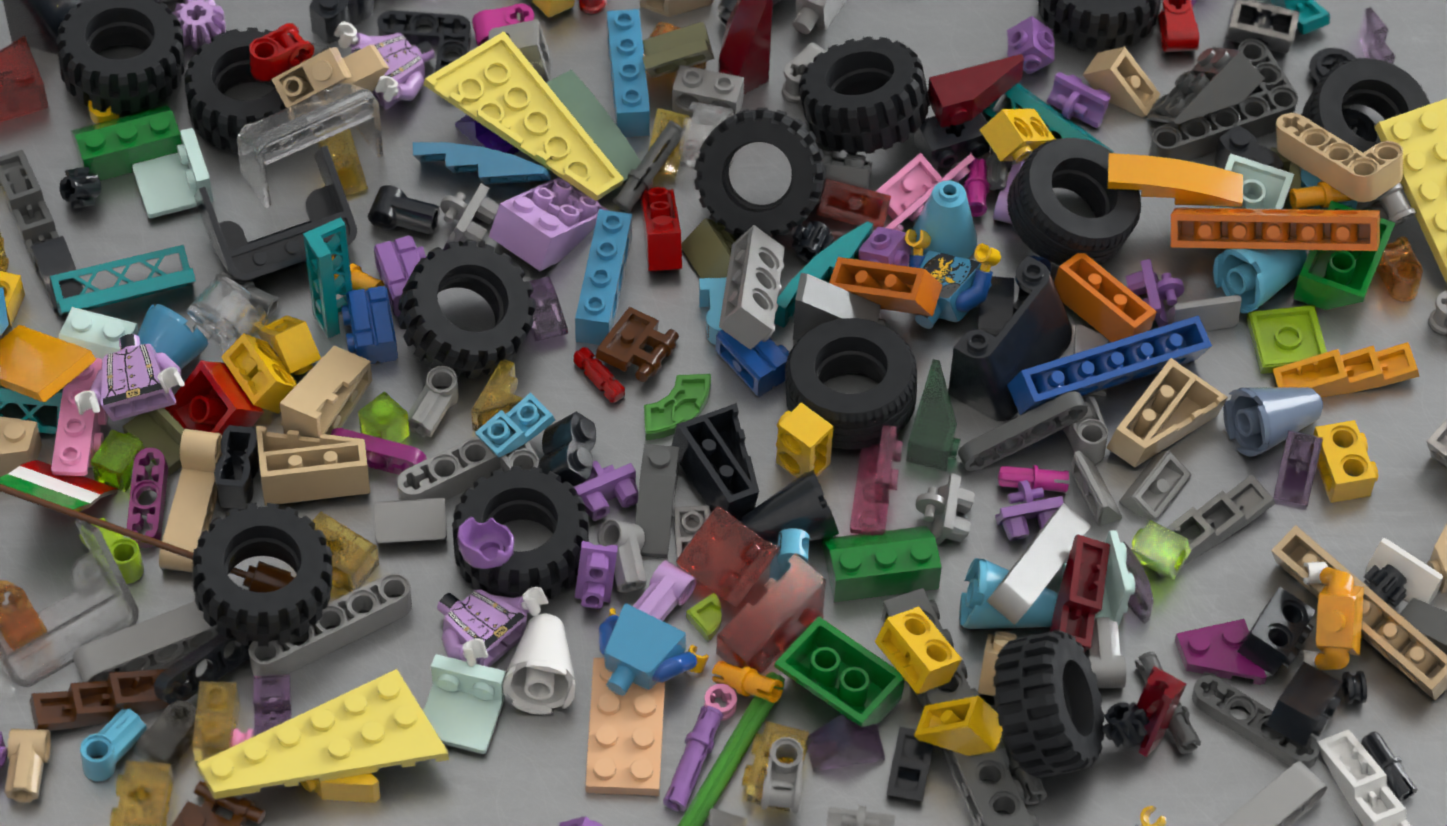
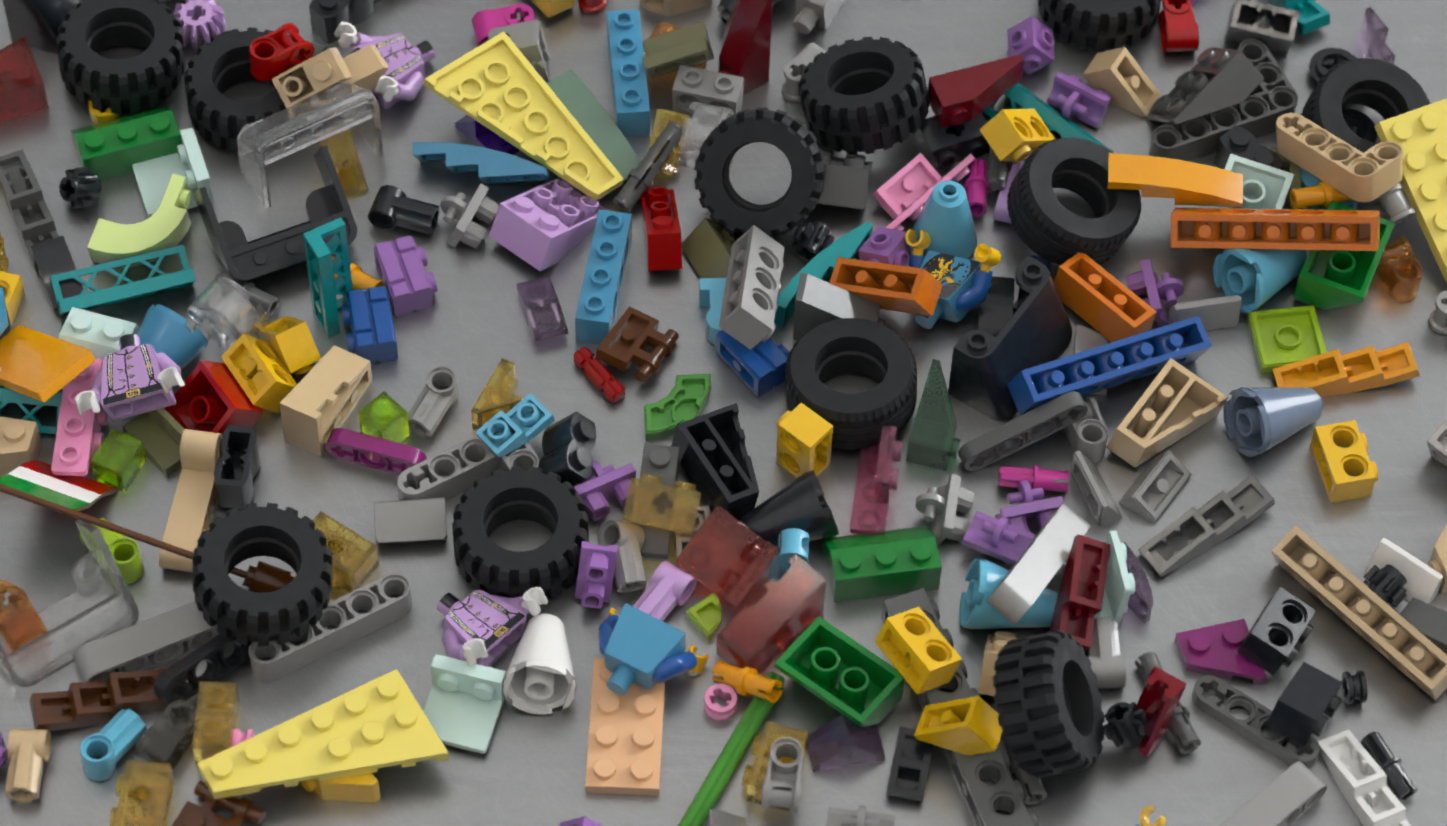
magenta beam [127,448,169,549] -> none
clear purple slope [253,674,292,736] -> none
tan wedge [256,426,370,506] -> none
black beam [377,10,471,73] -> none
black tyre [398,240,536,379] -> none
medium lavender hair [457,517,514,569] -> none
medium lavender pin [663,706,723,812] -> none
clear red slope [816,179,891,230] -> none
clear neon green brick [1132,520,1191,580] -> none
clear purple slope [1273,430,1323,506] -> none
light orange torso [1298,562,1364,671] -> none
none -> yellowish green arch [87,173,192,268]
none -> clear yellow brick [622,473,702,536]
none -> medium lavender hips [962,511,1036,567]

